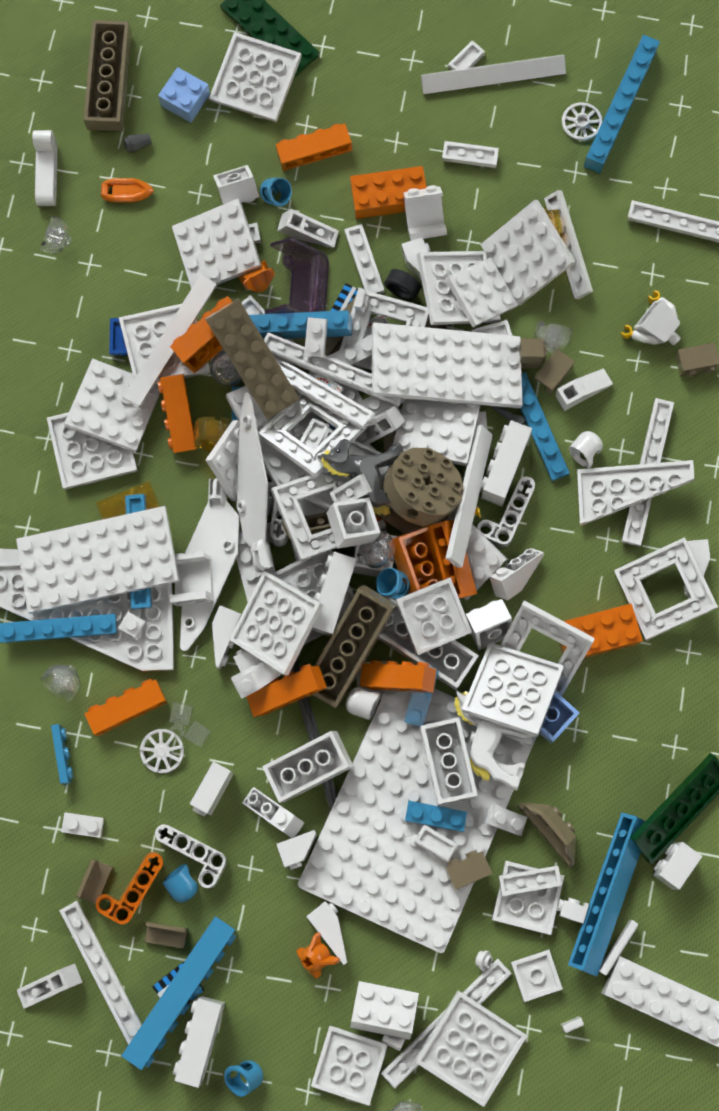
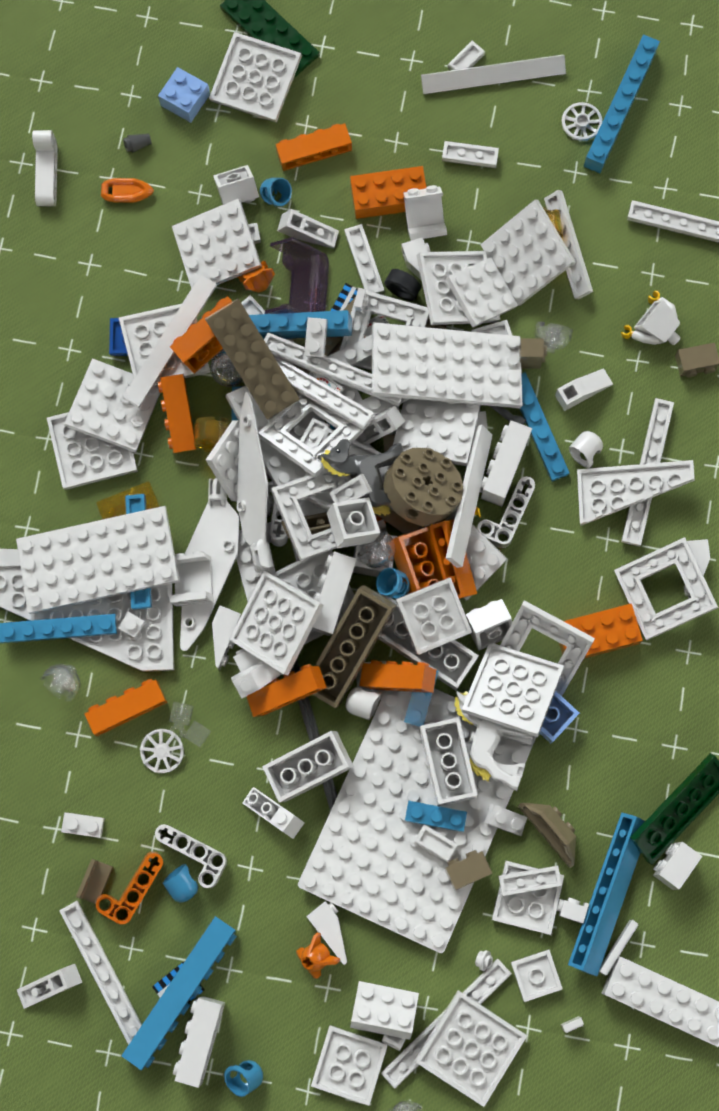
clear cylinder [40,215,72,254] -> none
dark azure plate [51,724,74,785] -> none
dark tan brick [83,20,132,132] -> none
dark tan panel [145,922,188,949] -> none
white brick [190,761,234,817] -> none
white slope [276,830,317,870] -> none
white slope [489,548,544,600] -> none
dark tan panel [535,349,575,396] -> none

